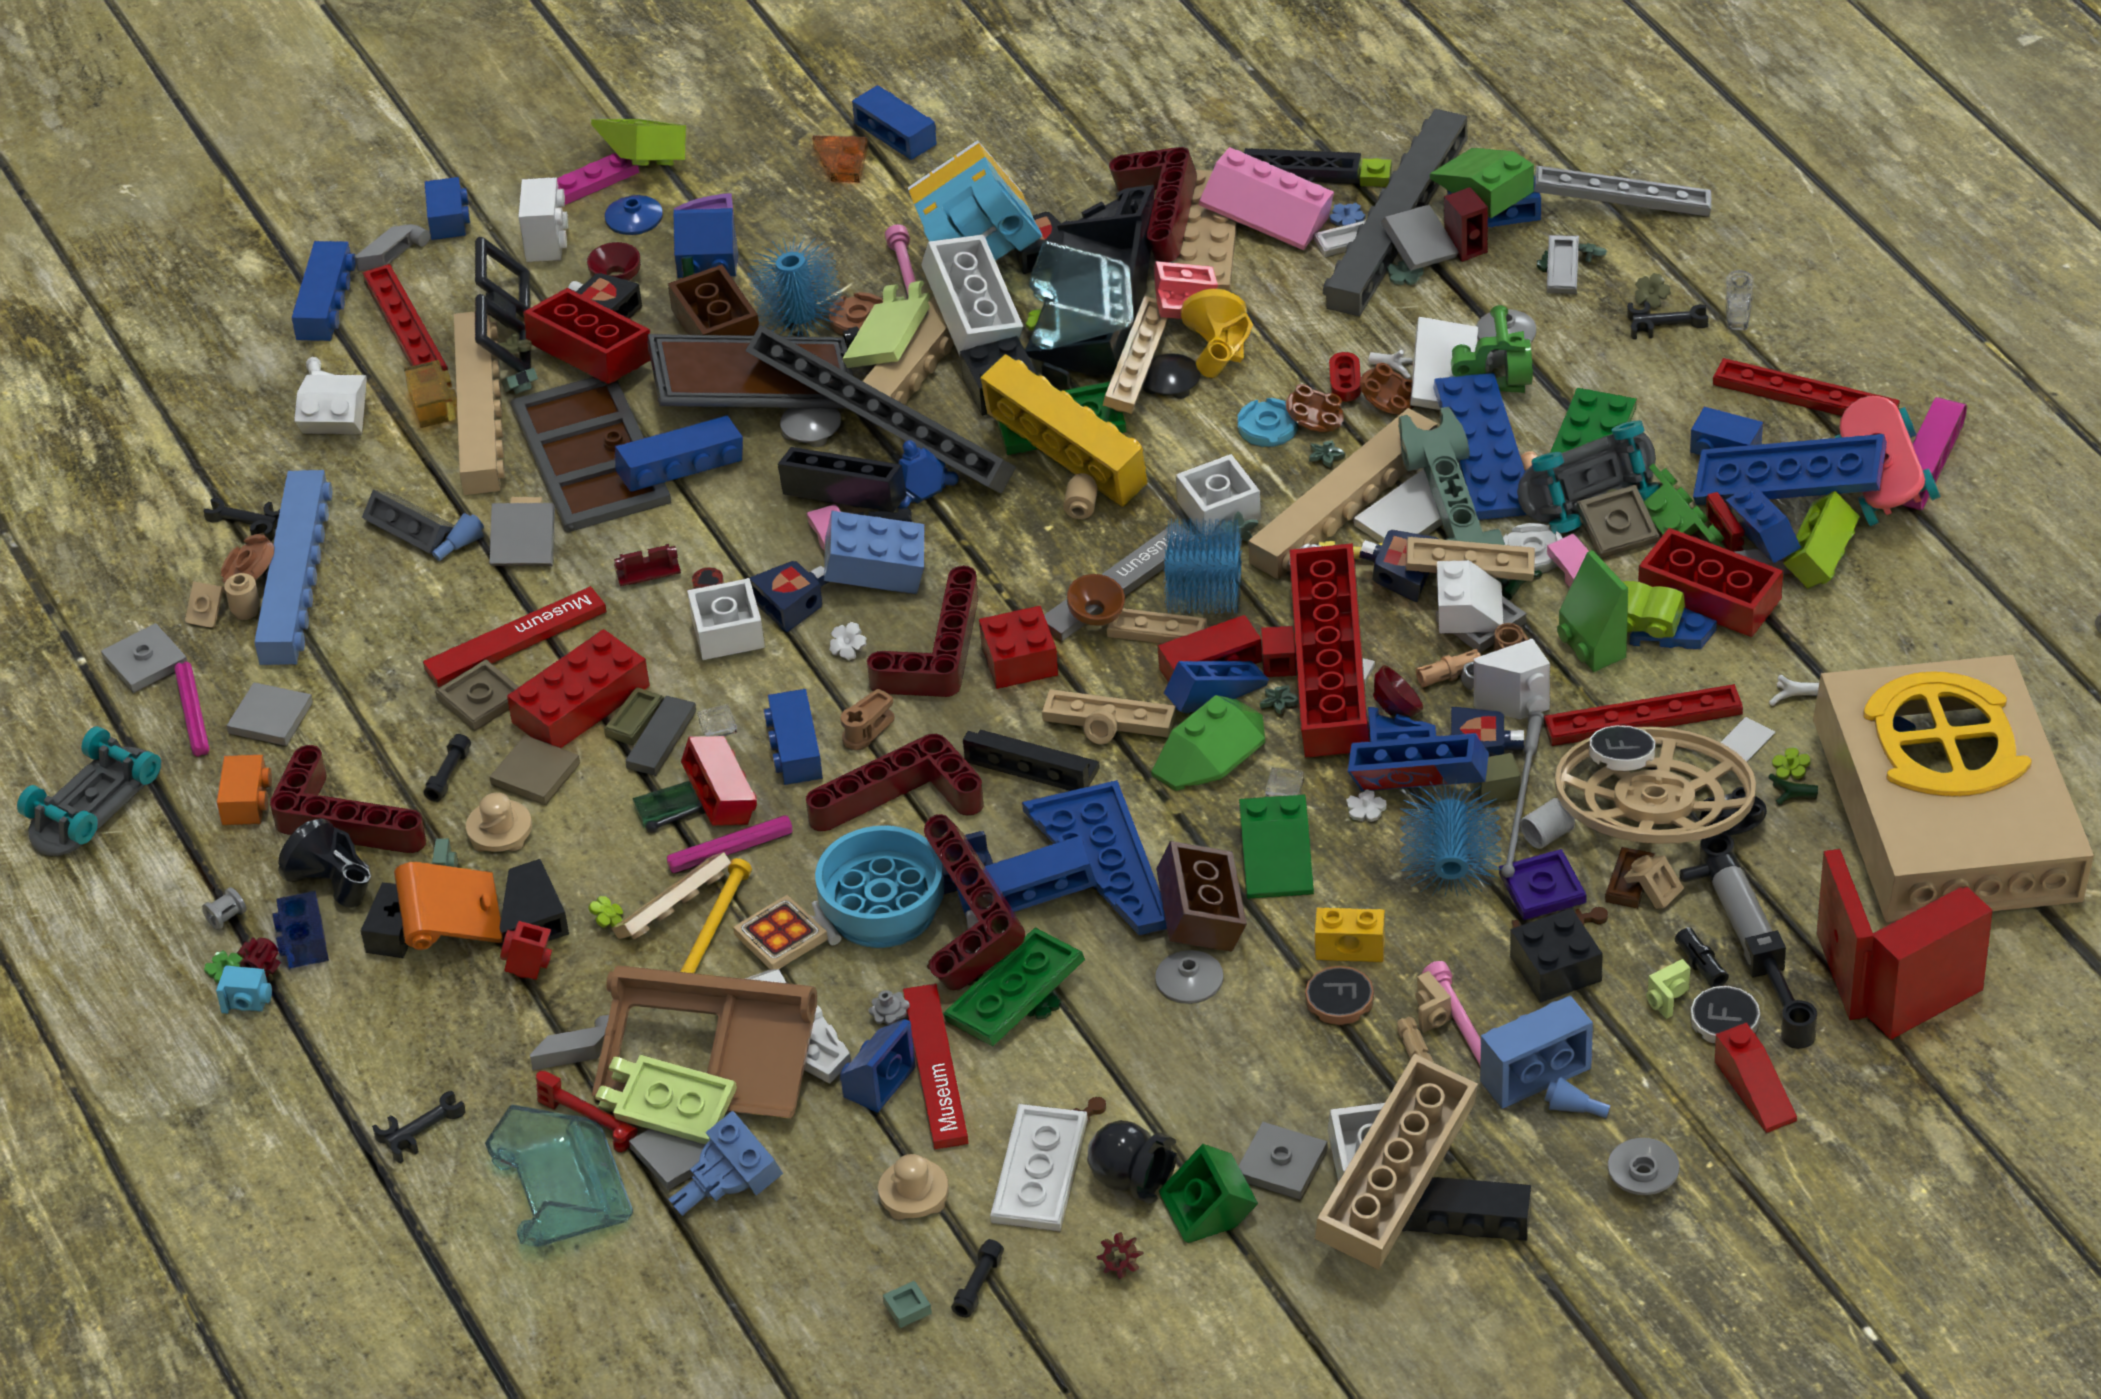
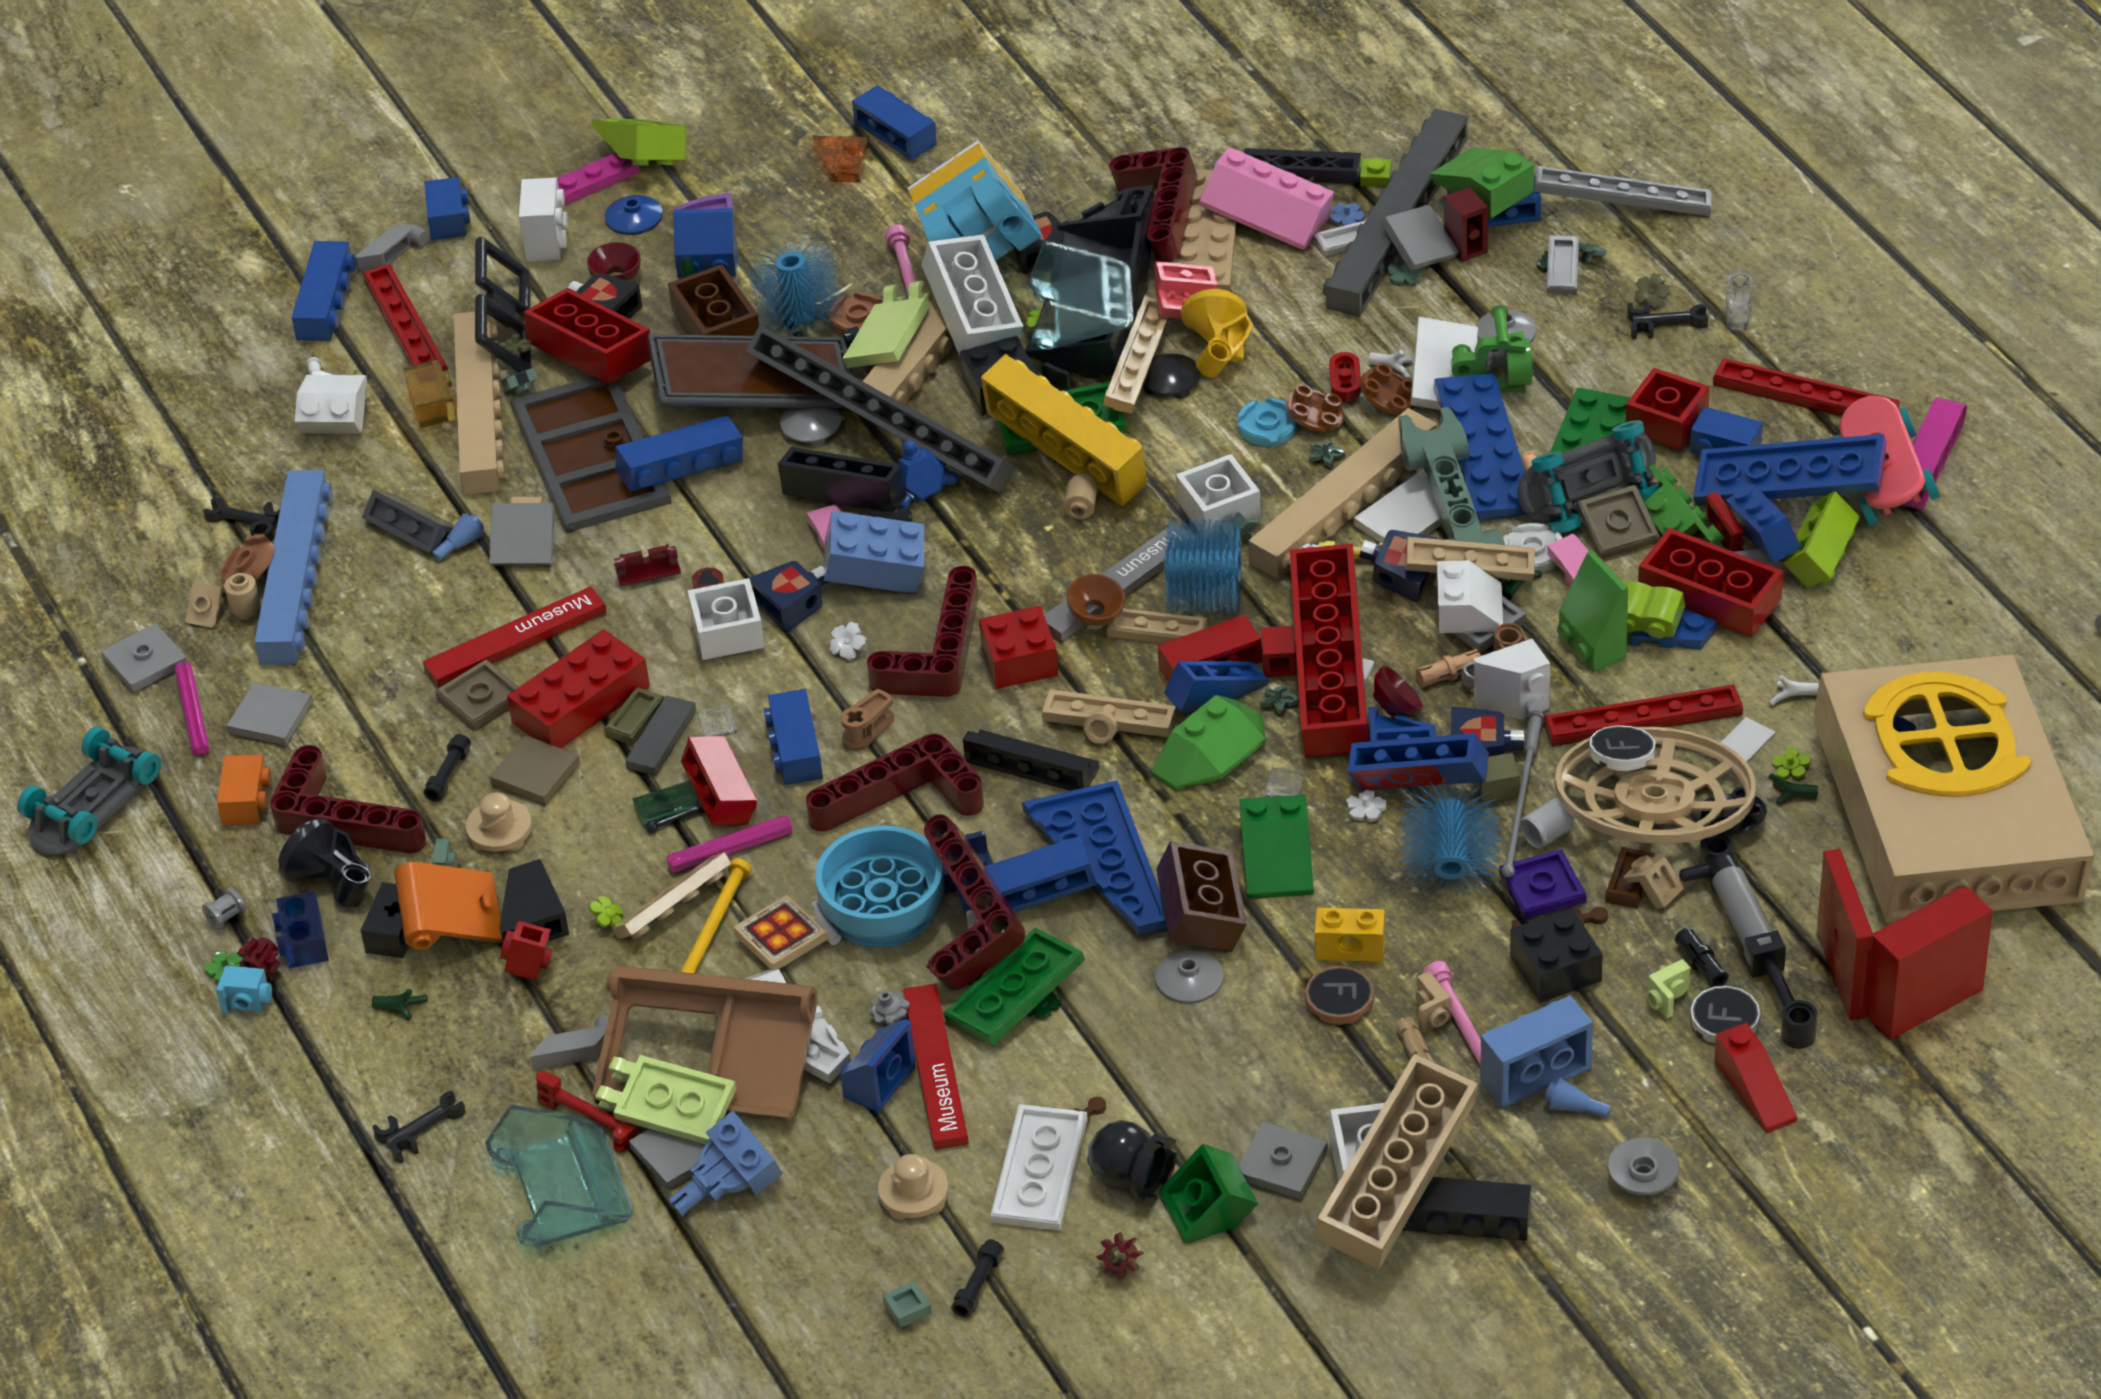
none -> dark green bar [372,989,428,1020]
none -> red brick [1625,368,1710,451]

